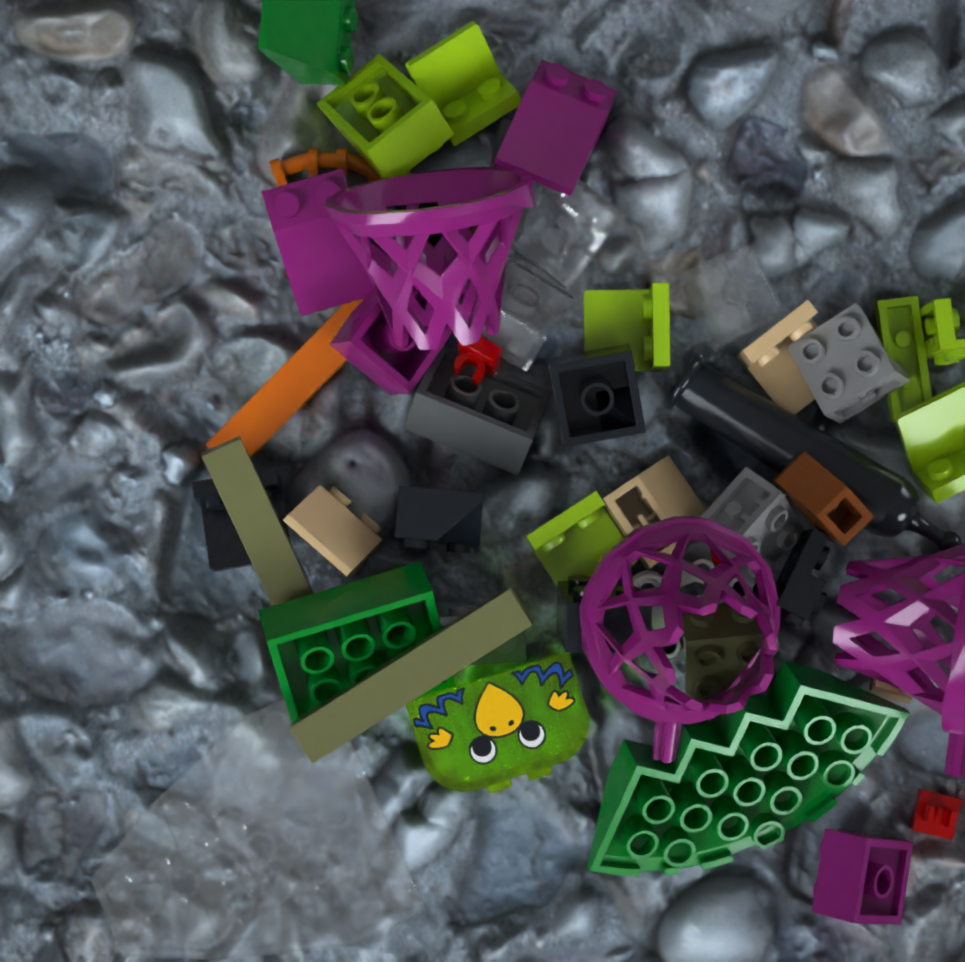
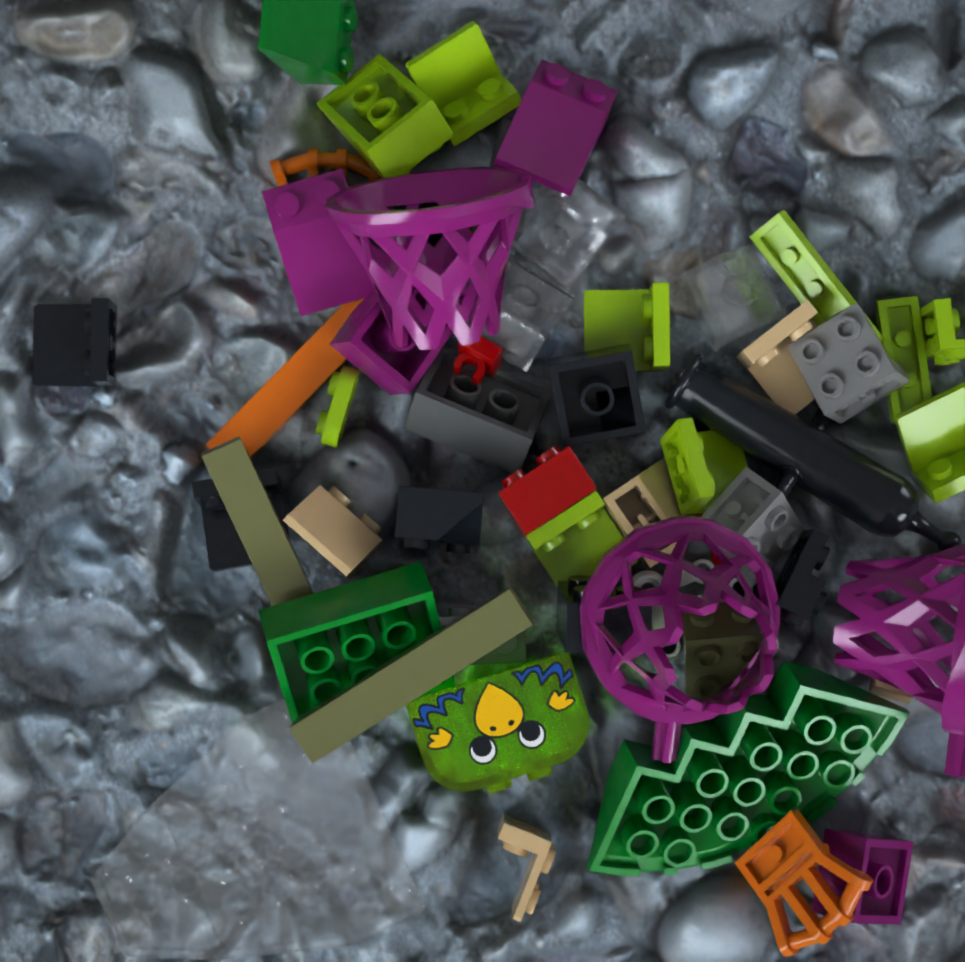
dark orange slope [773,451,874,546] -> none
red tile [909,788,962,840] -> none
none -> black bracket [32,298,117,387]
none -> lime plate [315,365,360,448]
none -> tan bracket [497,814,556,922]
none -> red slope [498,445,597,538]
none -> lime bracket [660,418,748,516]
none -> orange plate [735,810,873,957]
none -> lime plate [749,210,885,342]

